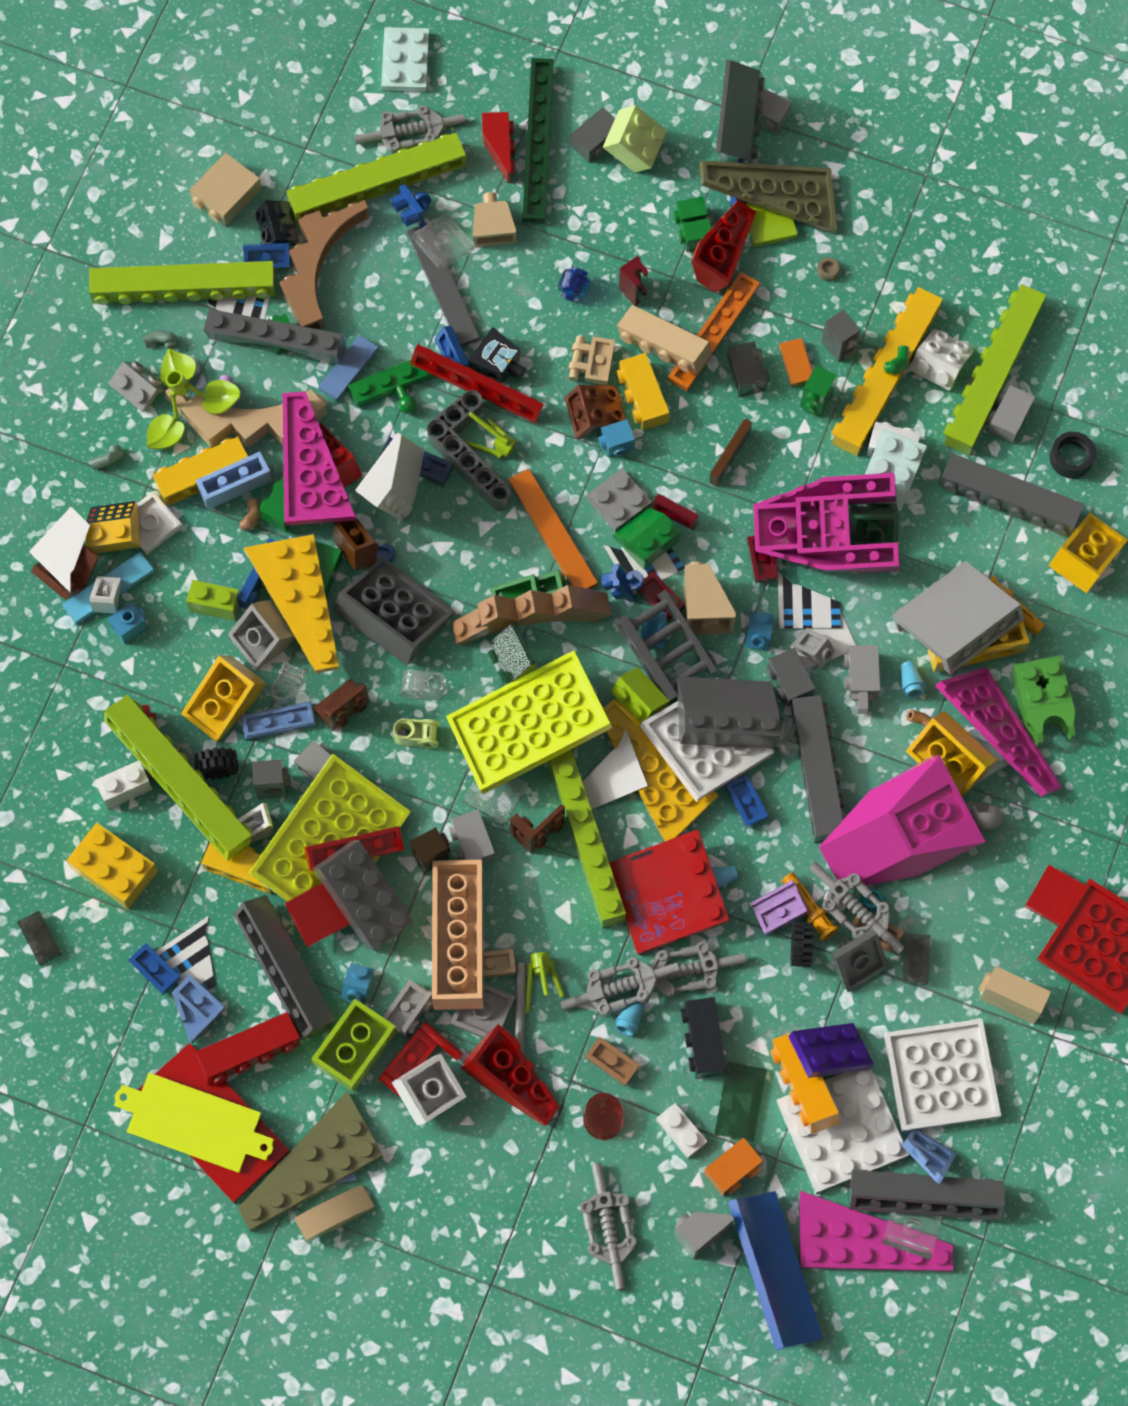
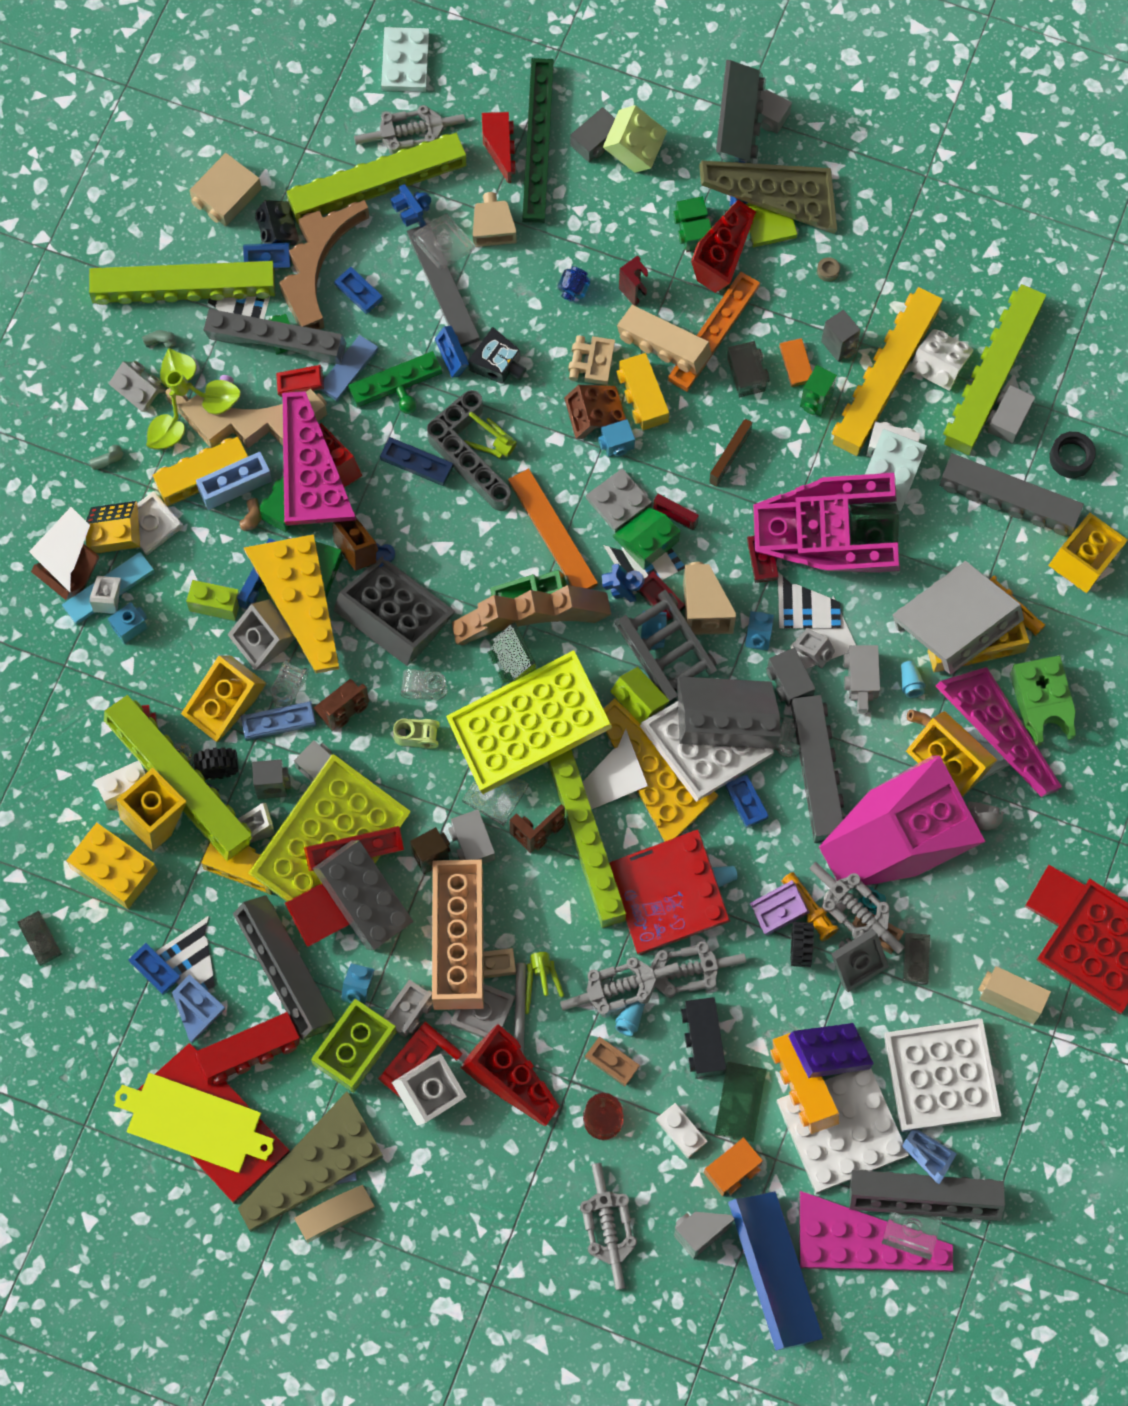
white slope [355,433,424,520] -> none
red plate [410,344,544,423] -> none
green arm [884,345,909,374] -> none
none -> yellow slope [116,768,187,852]
none -> red tile [276,365,324,397]
none -> blue plate [334,267,383,315]

